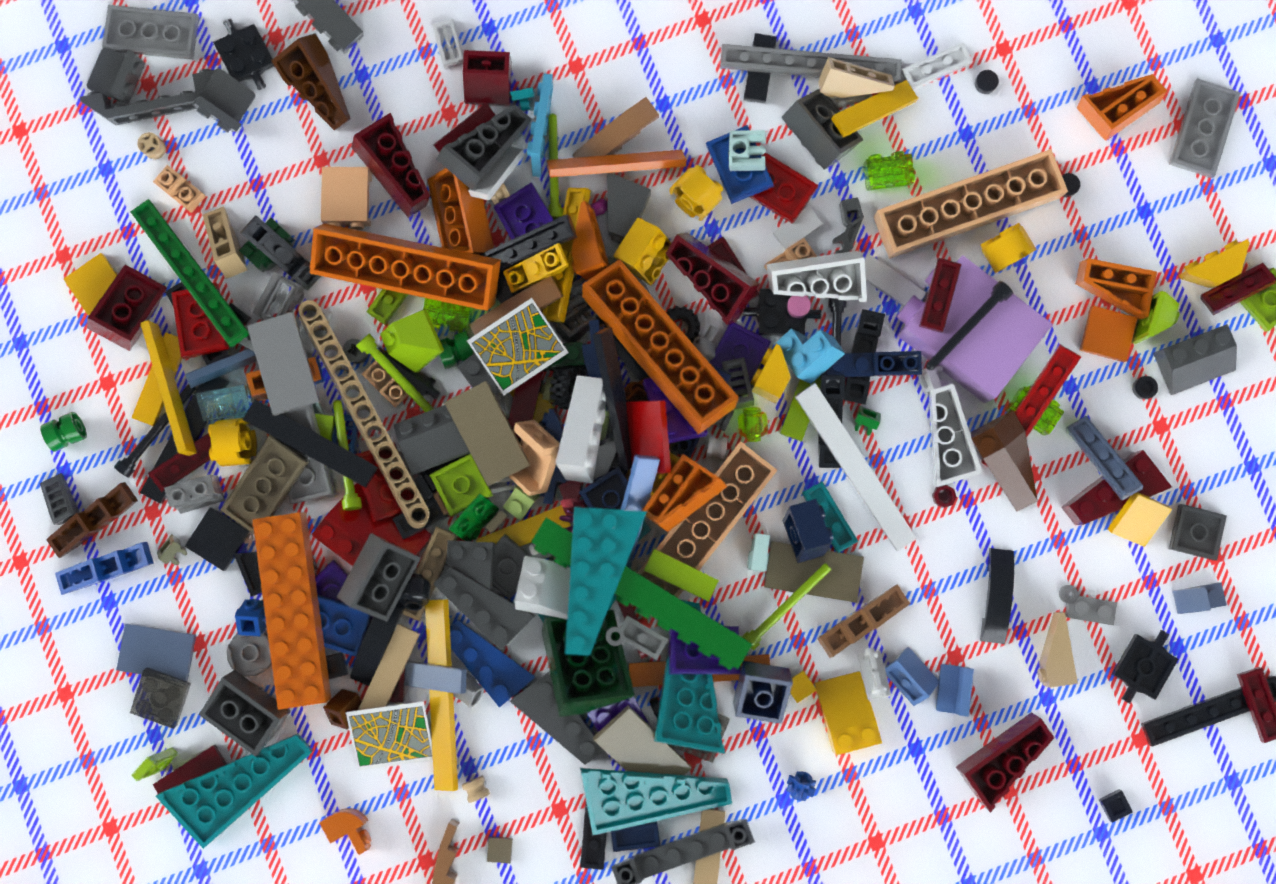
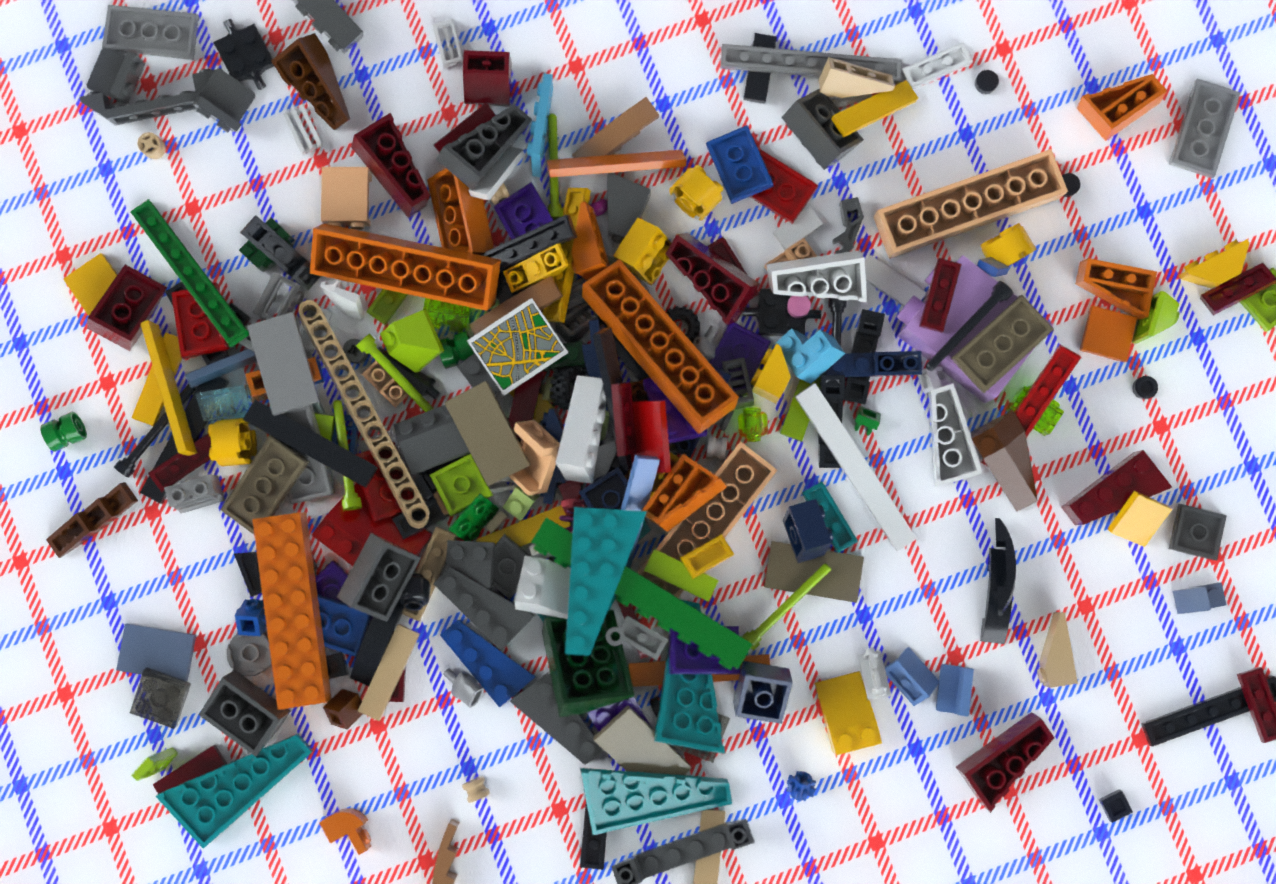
dark grey slope [40,473,80,525] -> none
blue slope [55,542,154,595] -> none
light nougat slope [153,165,206,213] -> none
olive tile [157,534,188,565] -> none
black tile [184,507,251,571] -> none
tan slope [203,206,248,279] -> none
sticker [346,701,433,771] -> none
sand blue tile [404,661,467,694] -> none
yellow tile [425,599,458,791] -> none
dark tan tile [487,836,513,864] -> none
teal tile [510,87,535,111] -> none
dark blue tile [611,821,661,852] -> none
light aqua brick [729,130,766,171] -> none
light aqua brick [747,533,770,572] -> none
yellow tile [790,670,817,703] -> none
medium nougat slope [817,584,910,658] -> none
clear neon green brick [863,151,915,191] -> none
dark red tile [932,485,957,508] -> none
light grey hinge [1059,585,1117,626] -> none
sand blue tile [1066,416,1143,501] -> none
black plate [1112,630,1179,704] -> none
dark grey slope [1153,324,1237,395] -> none
none -> white tile [282,104,323,155]
none -> white slope [320,280,364,321]
none -> dark red tile [611,382,637,456]
none -> yellow tile [681,534,734,579]
none -> dark tan tile [951,295,1054,394]
none -> blue tile [977,257,1010,277]
none -> black slope [995,518,1016,616]

